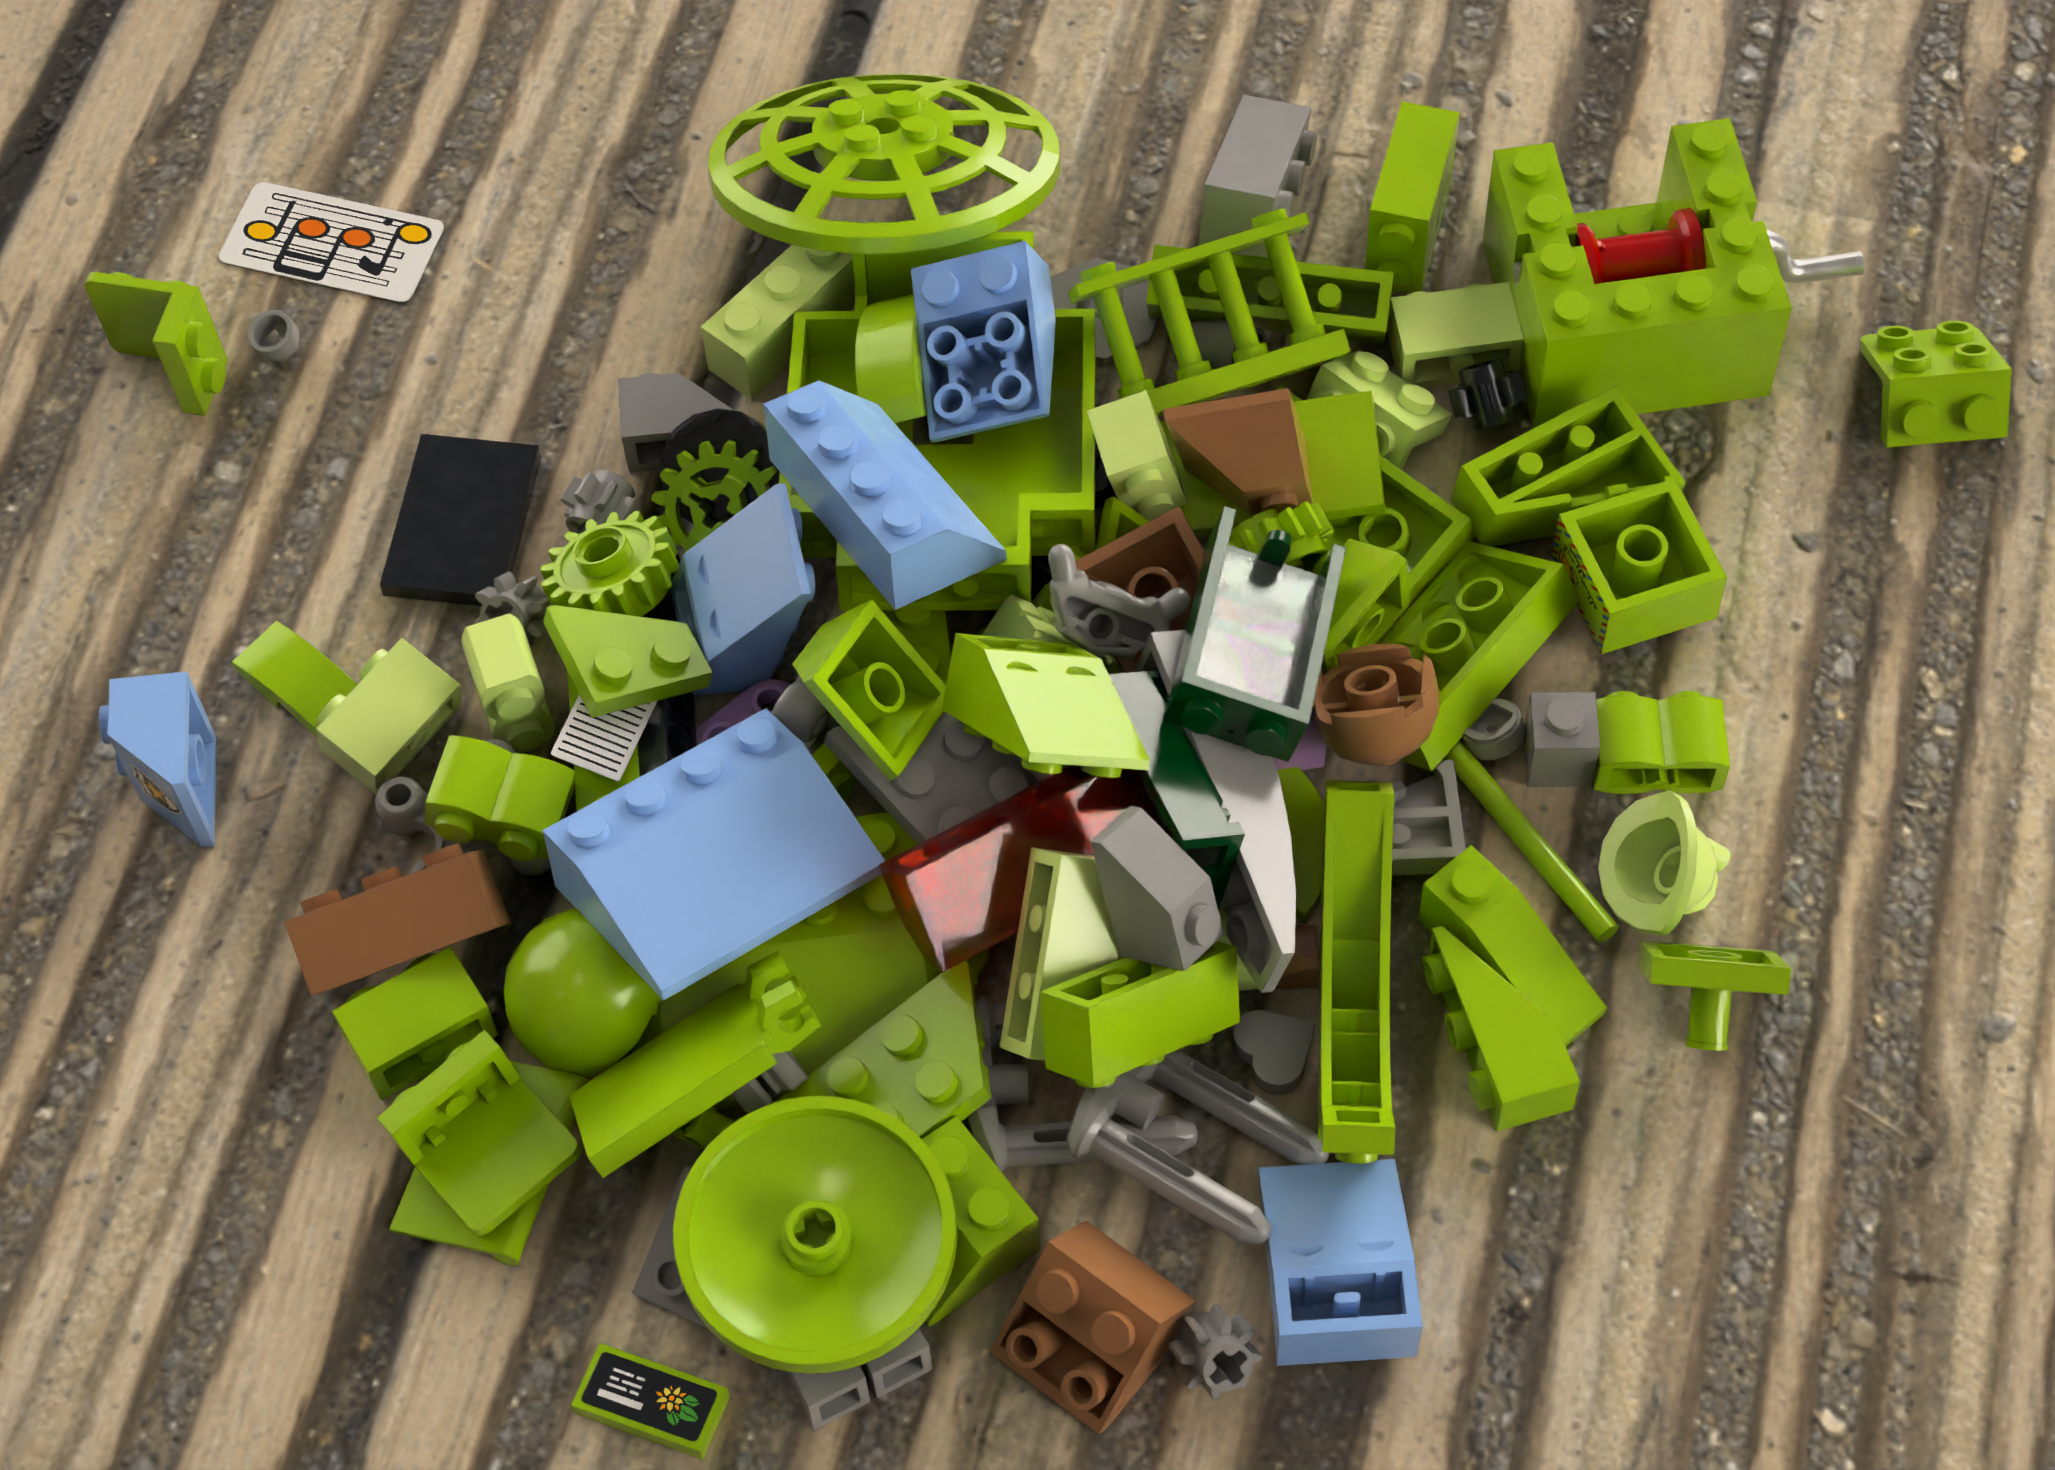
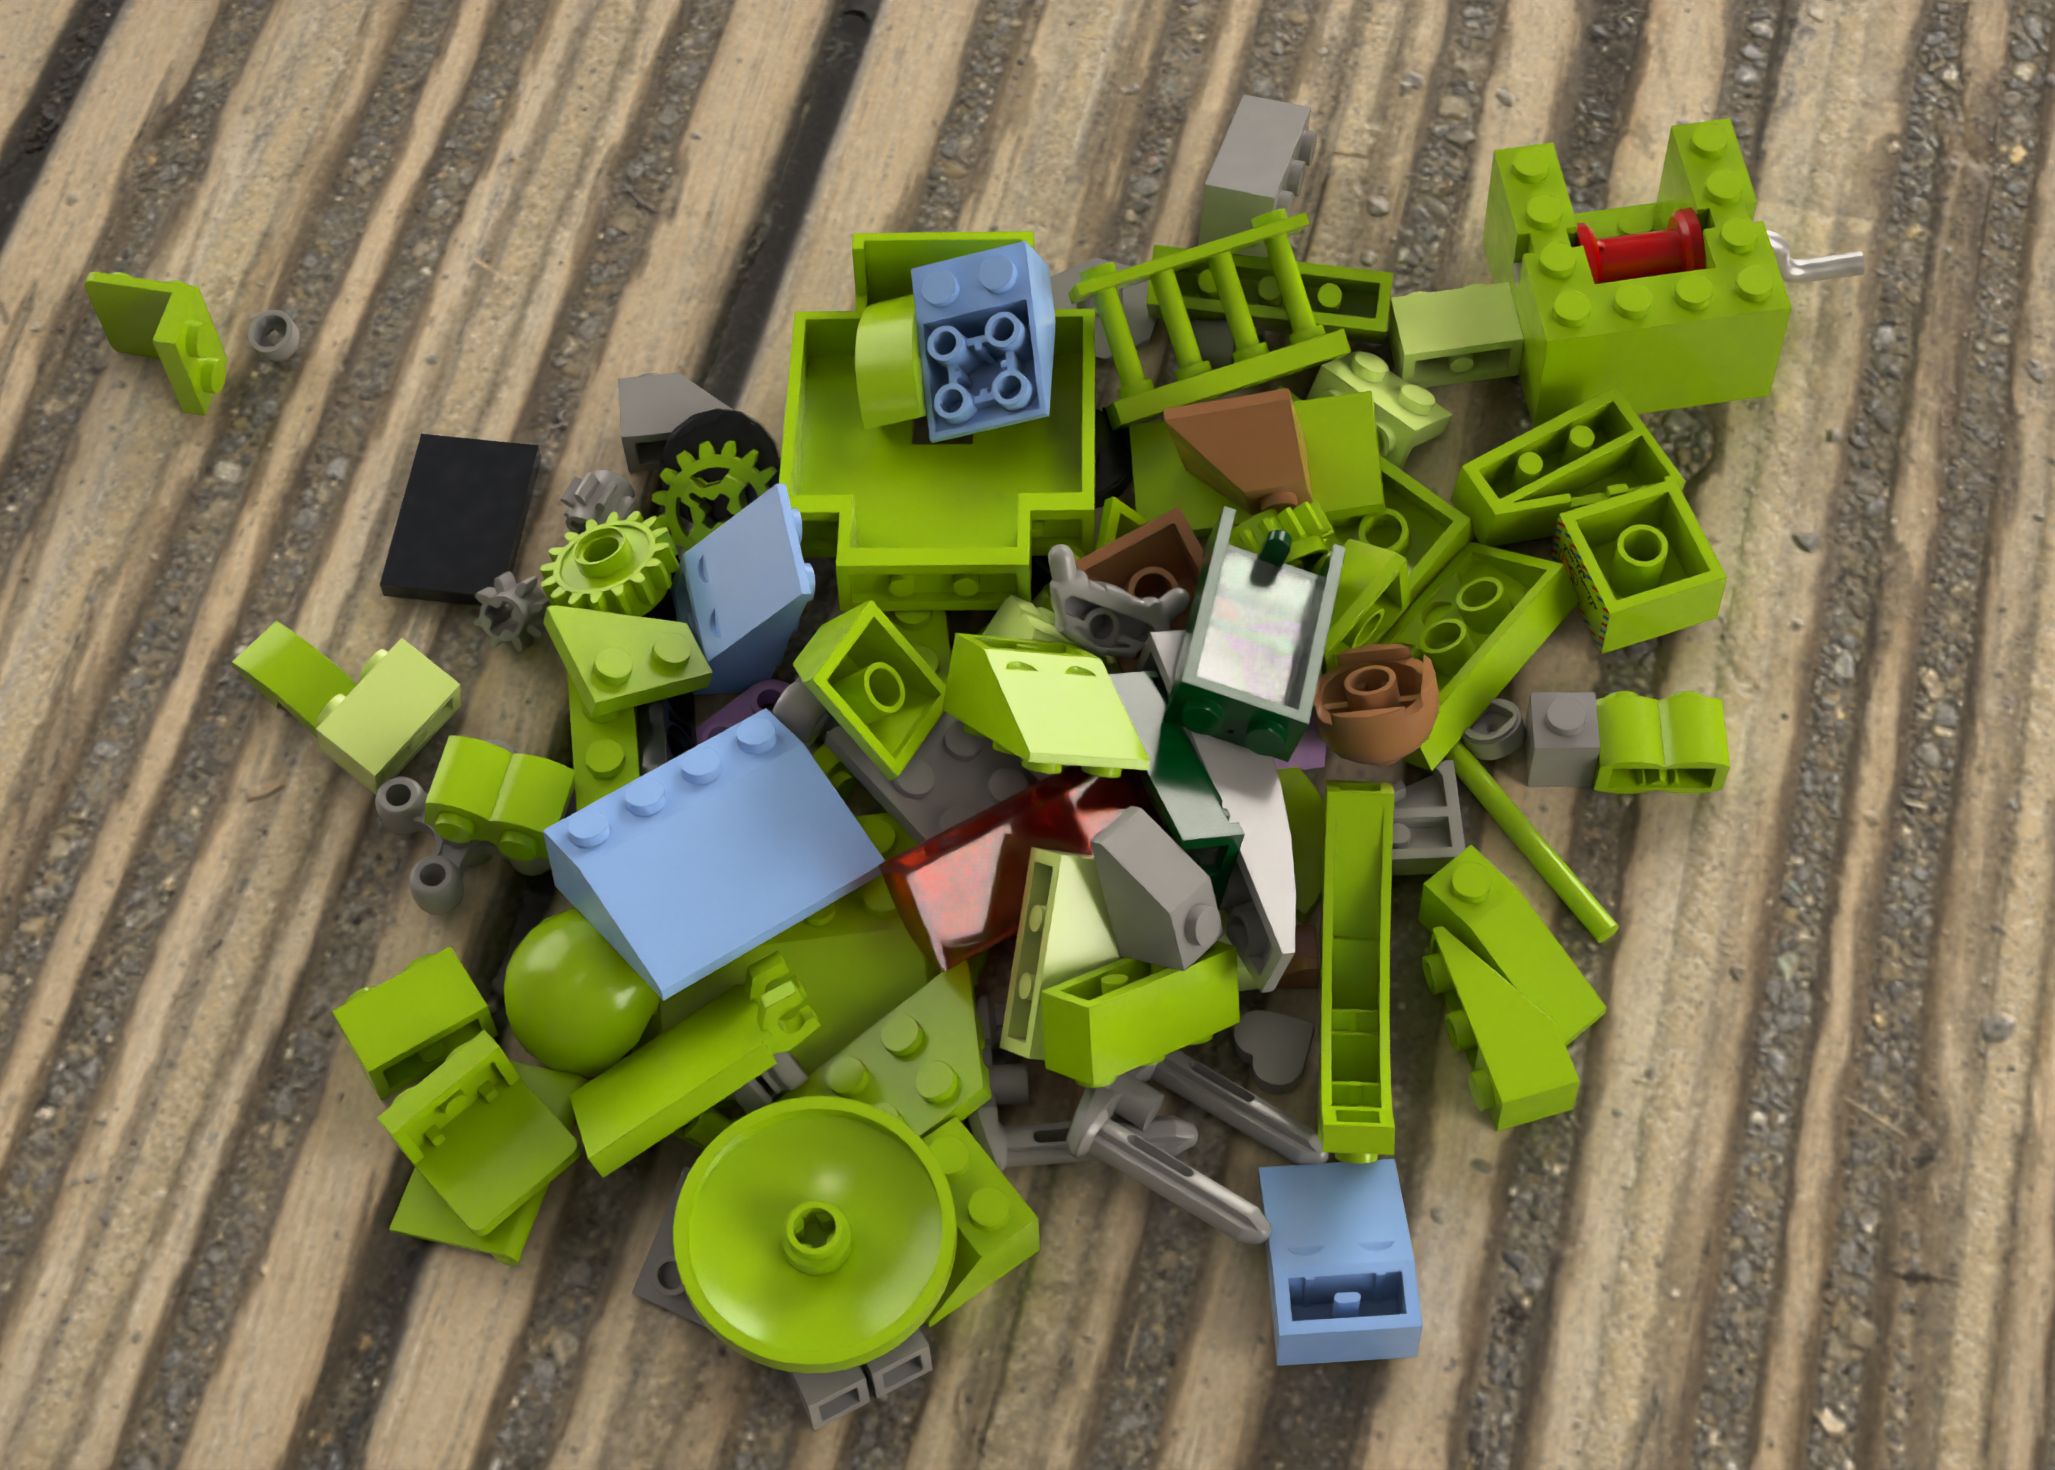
light blue slope [99,671,216,847] -> none
sticker [219,182,444,302] -> none
medium nougat brick [284,843,511,997] -> none
yellowish green brick [462,613,554,753] -> none
white sticker [551,694,657,781] -> none
tile [571,1342,730,1460] -> none
yellowish green brick [701,217,856,400] -> none
lime dish [708,73,1060,254] -> none
light blue slope [763,380,1007,610] -> none
medium nougat slope [989,1221,1196,1434] -> none
yellowish green brick [1087,390,1188,521] -> none
light grey gear [1169,1304,1262,1399] -> none
lime brick [1365,101,1460,293] -> none
black gear [1448,358,1528,430] -> none
yellowish green helmet [1598,791,1730,935] -> none
lime tile [1638,940,1791,1051] -> none
lime bracket [1860,321,2012,448] -> none

